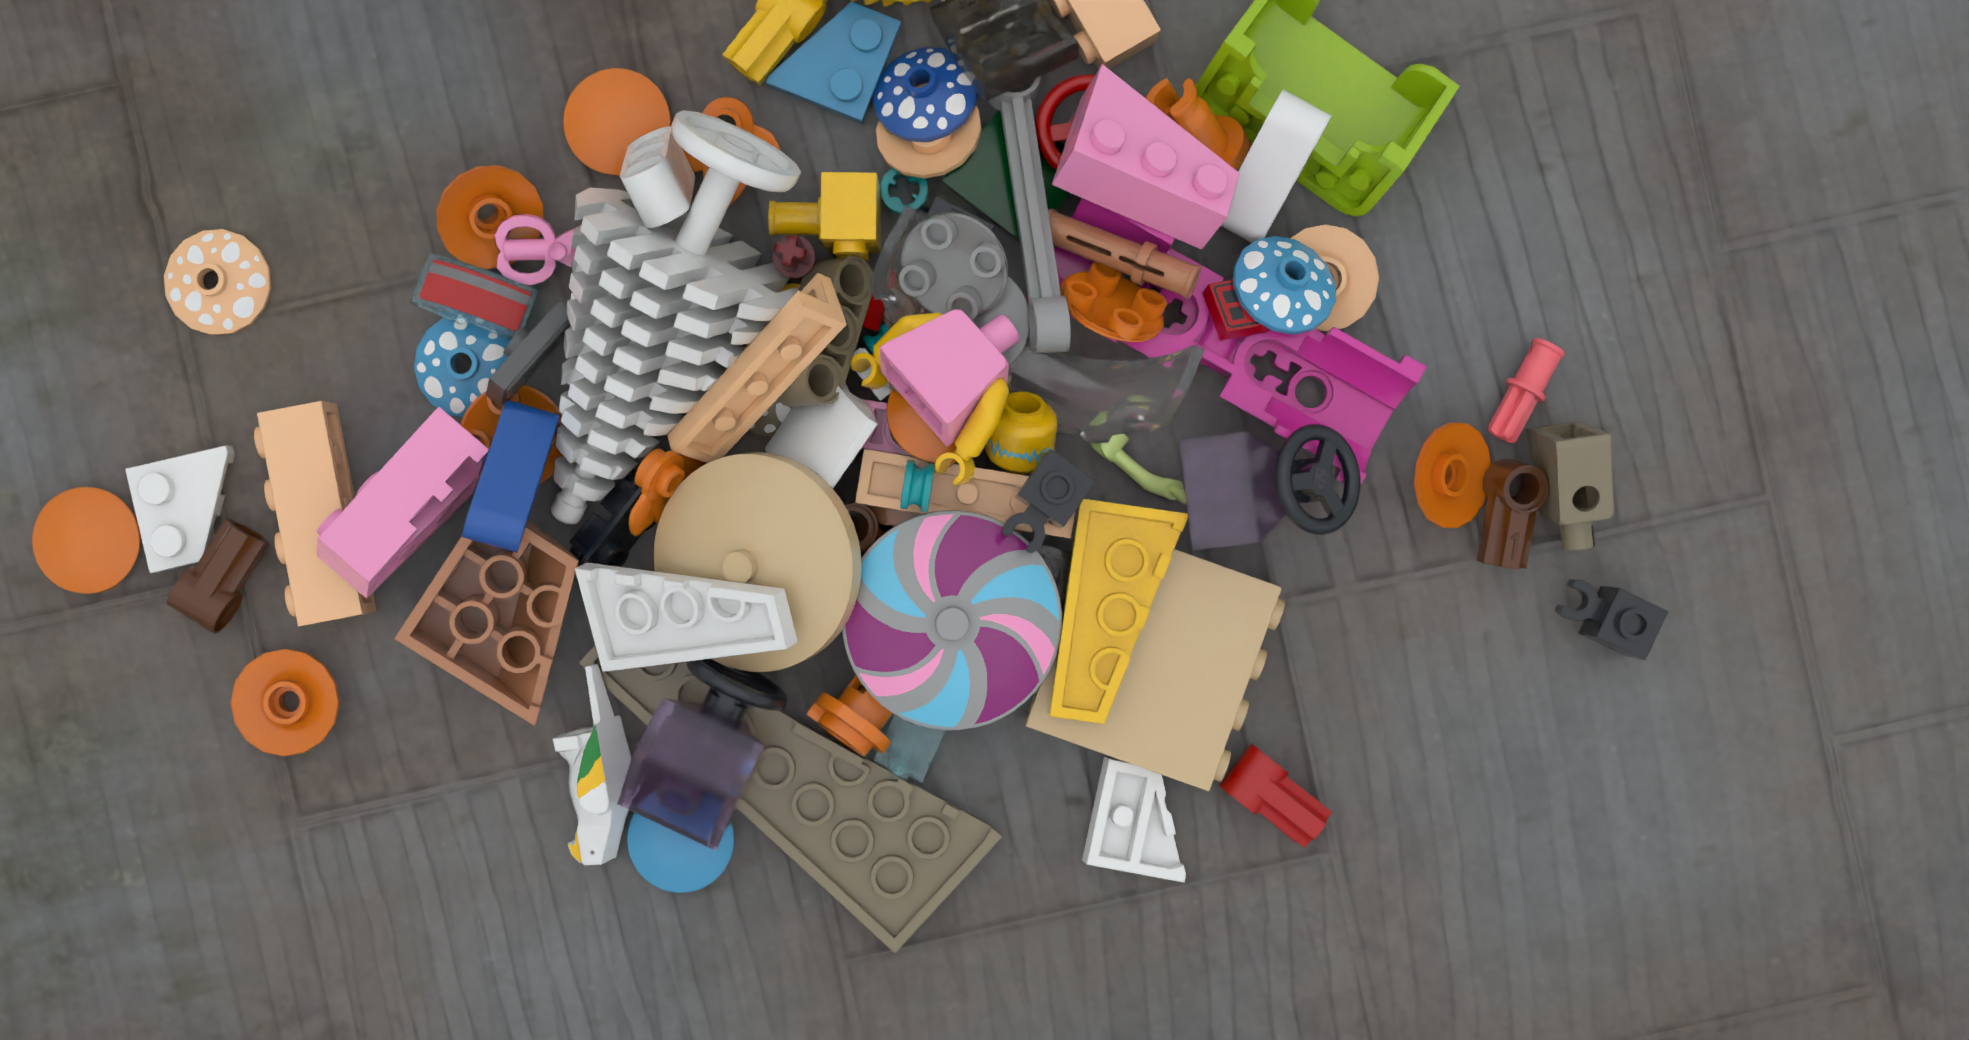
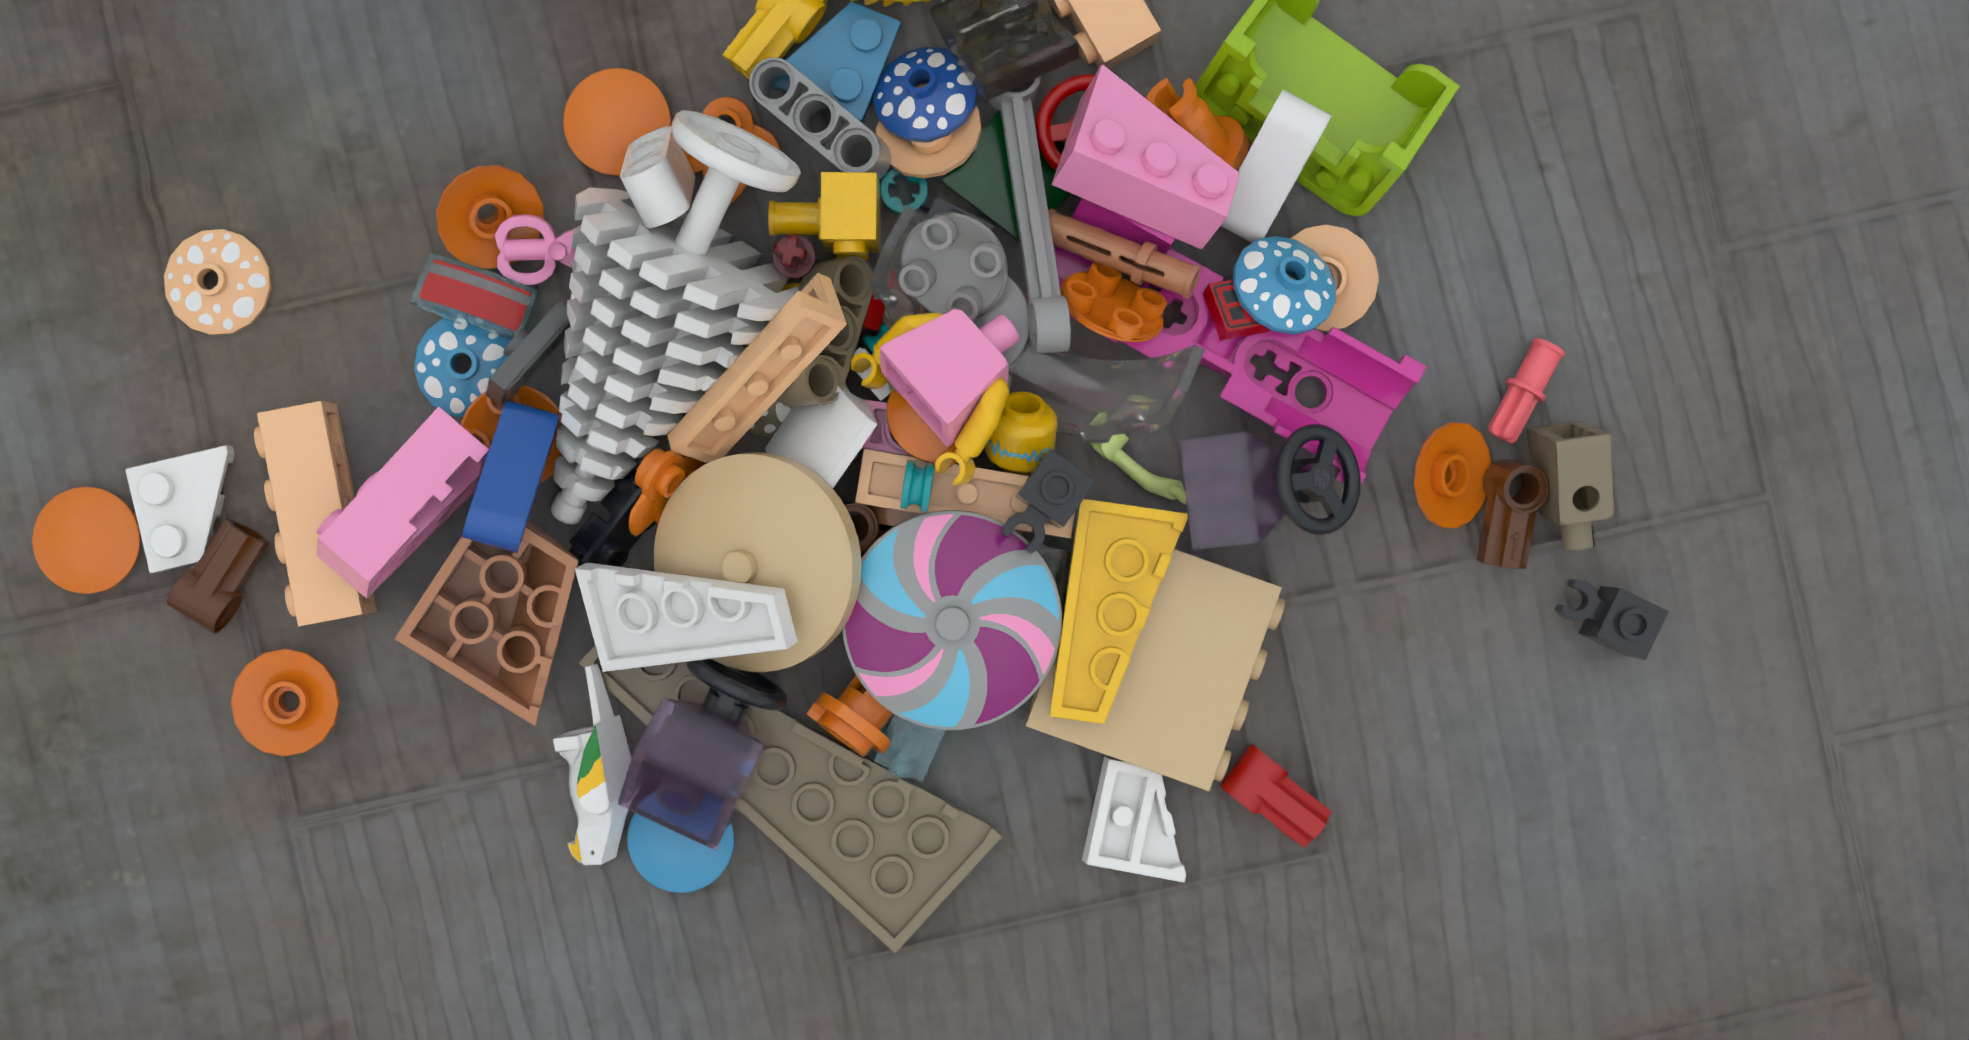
none -> light grey beam [749,57,891,180]

